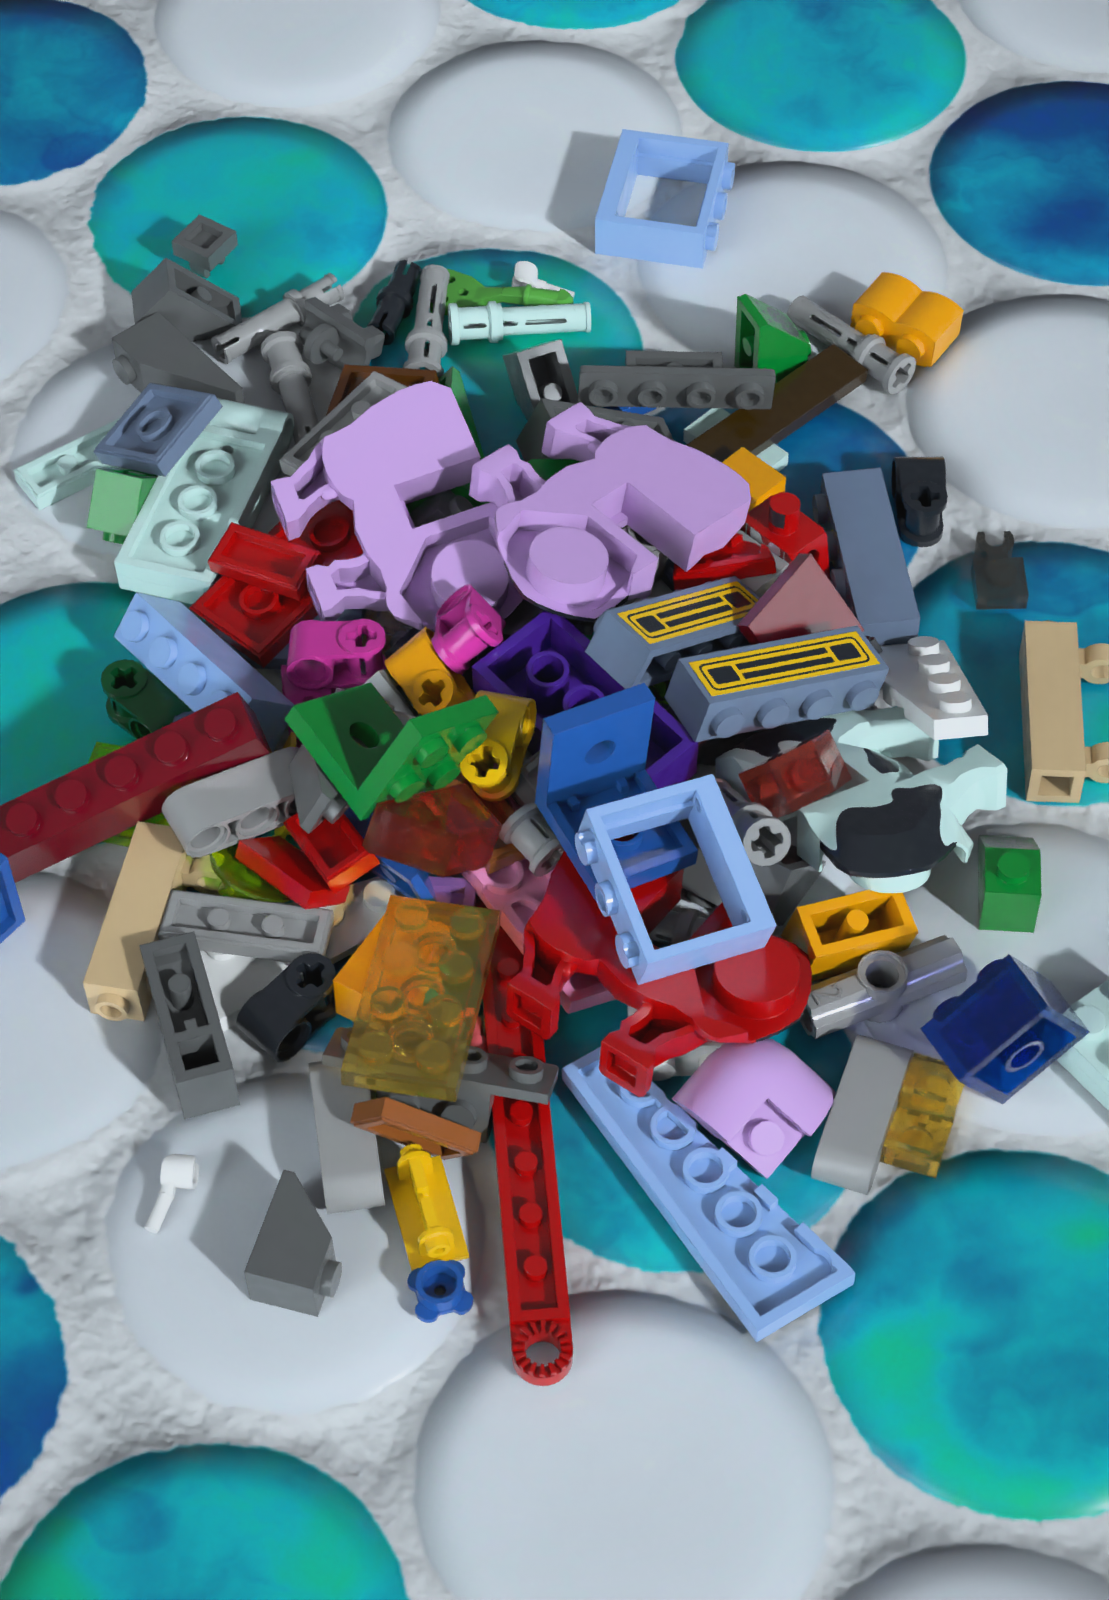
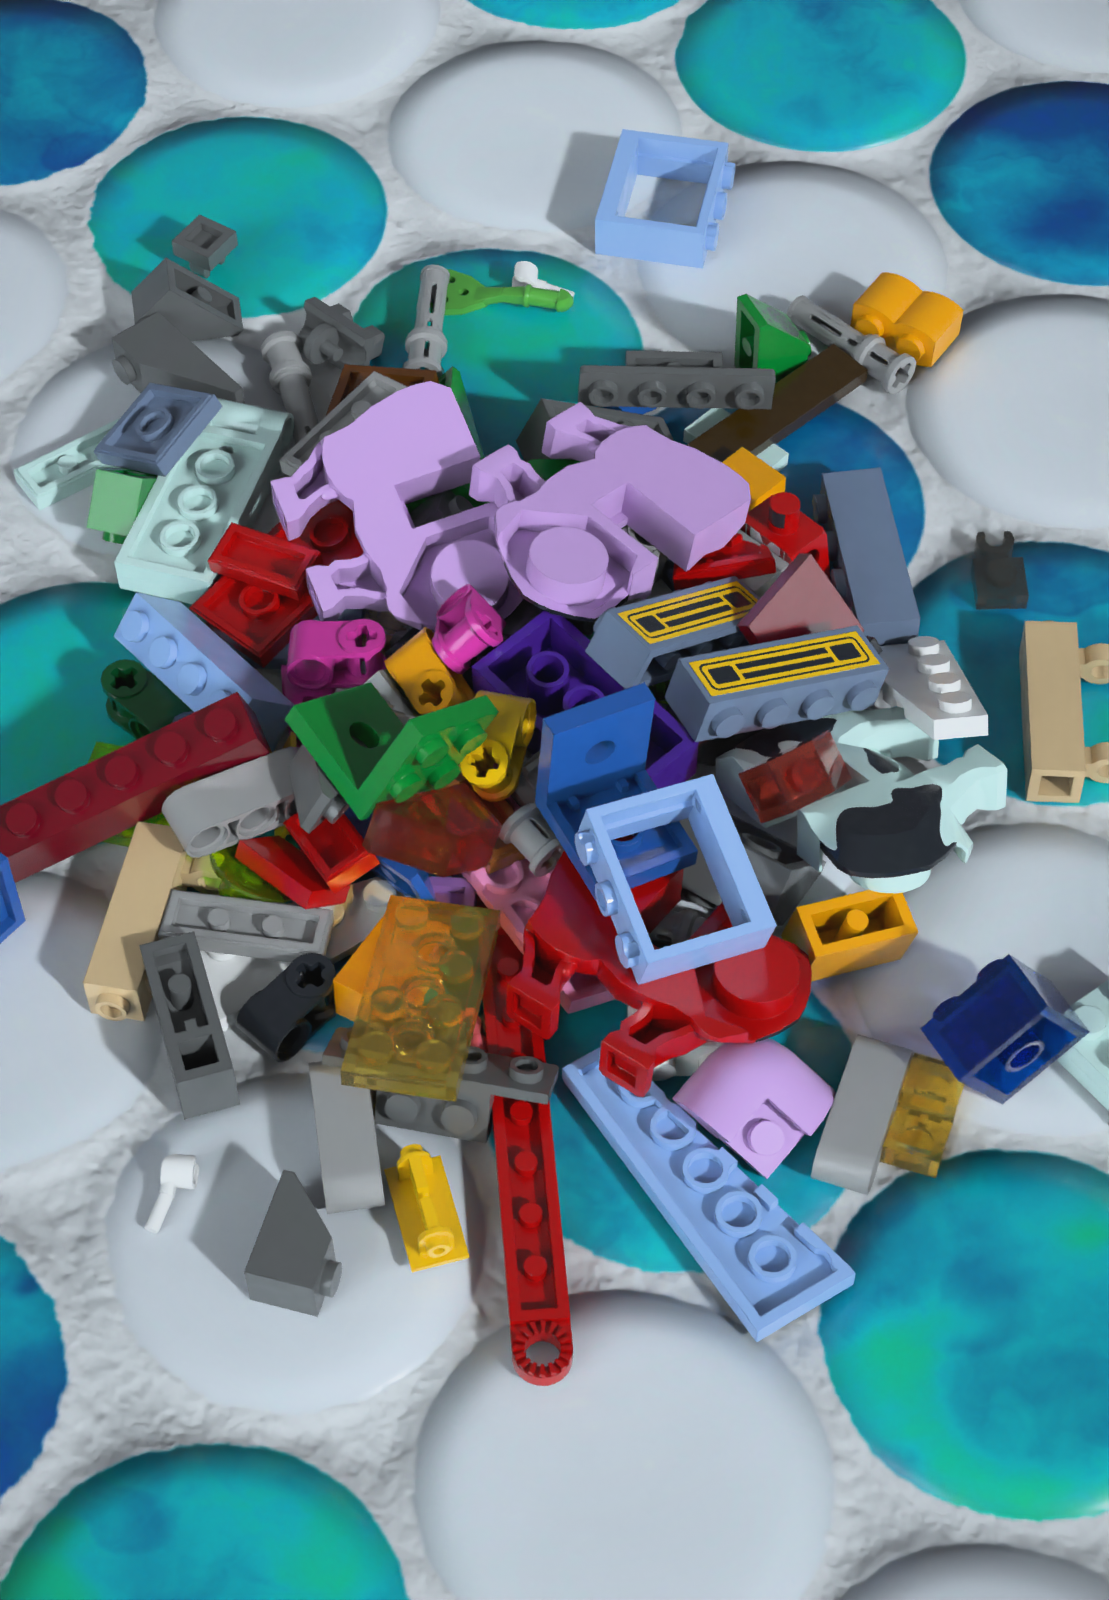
light grey pin [211,273,344,364] -> none
dark orange tile [350,1096,482,1160] -> none
black pin [367,260,422,346] -> none
blue plate [407,1260,473,1323] -> none
light aqua pin [448,301,591,345] -> none
dark grey slope [503,339,578,421] -> none
light grey pin [715,778,791,866] -> none
light grey piece [799,935,967,1040] -> none
black piece [891,456,948,547] -> none
green slope [978,835,1042,933] -> none

